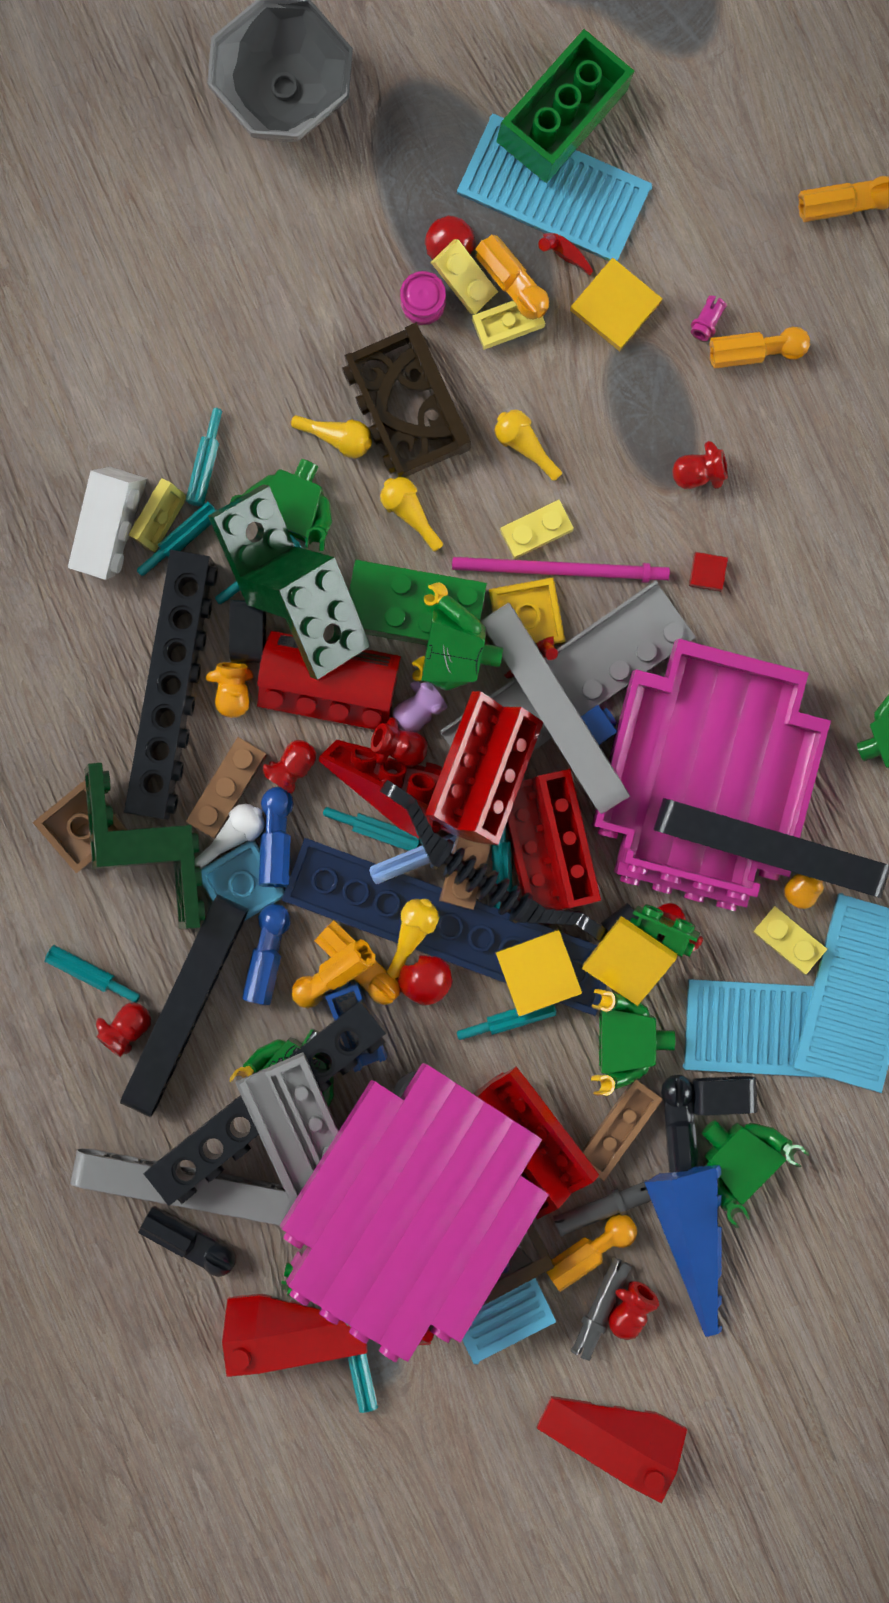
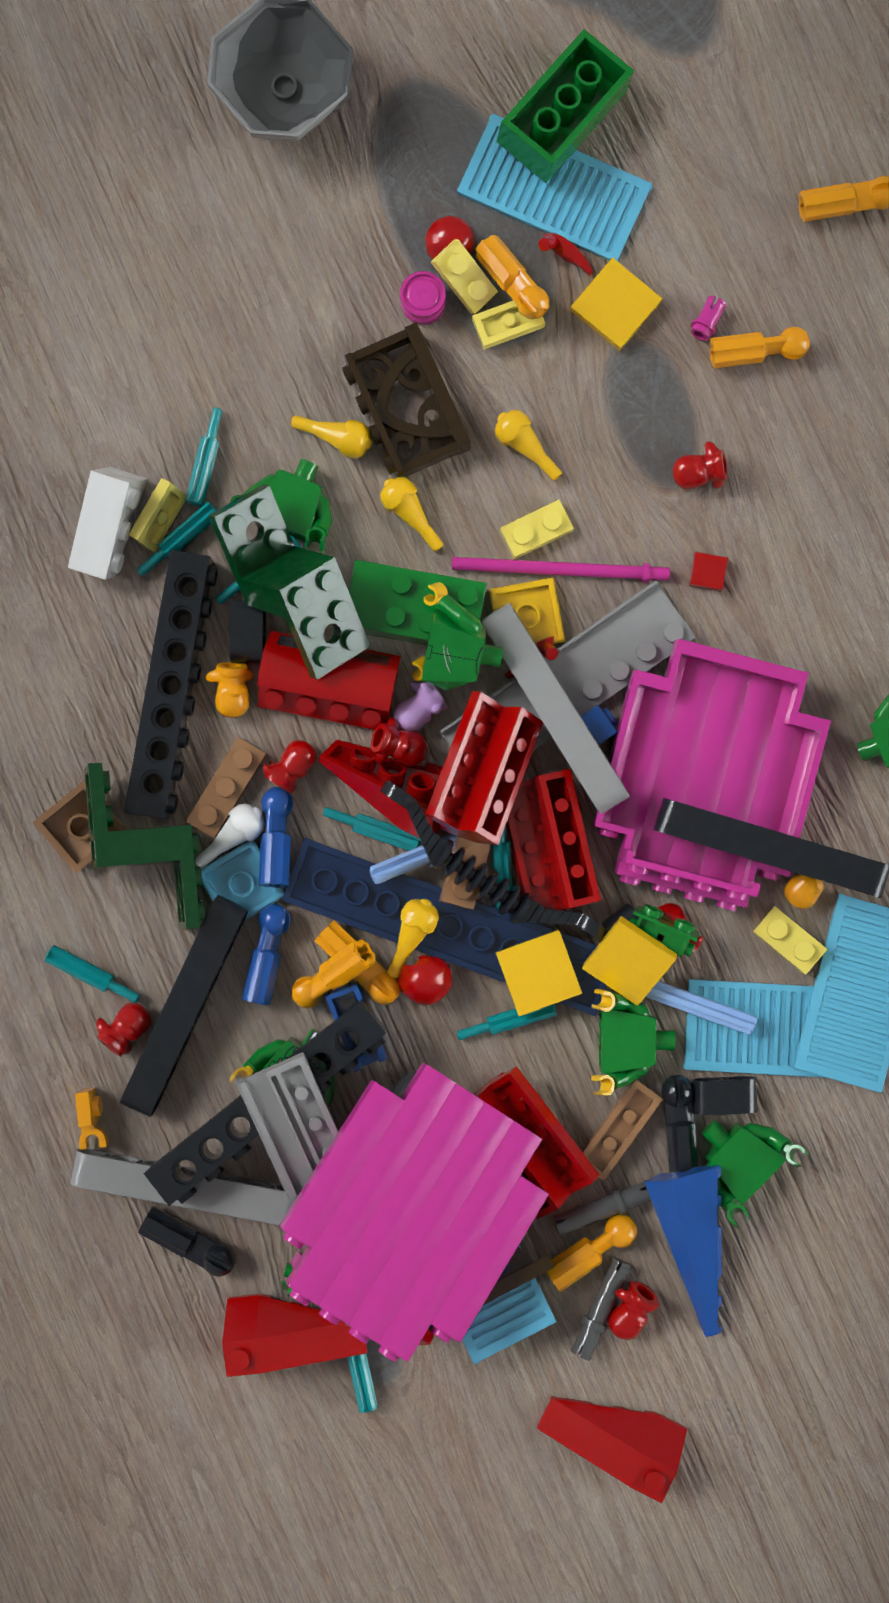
none -> light orange plate [75,1088,109,1150]
none -> light blue axle [646,981,757,1034]

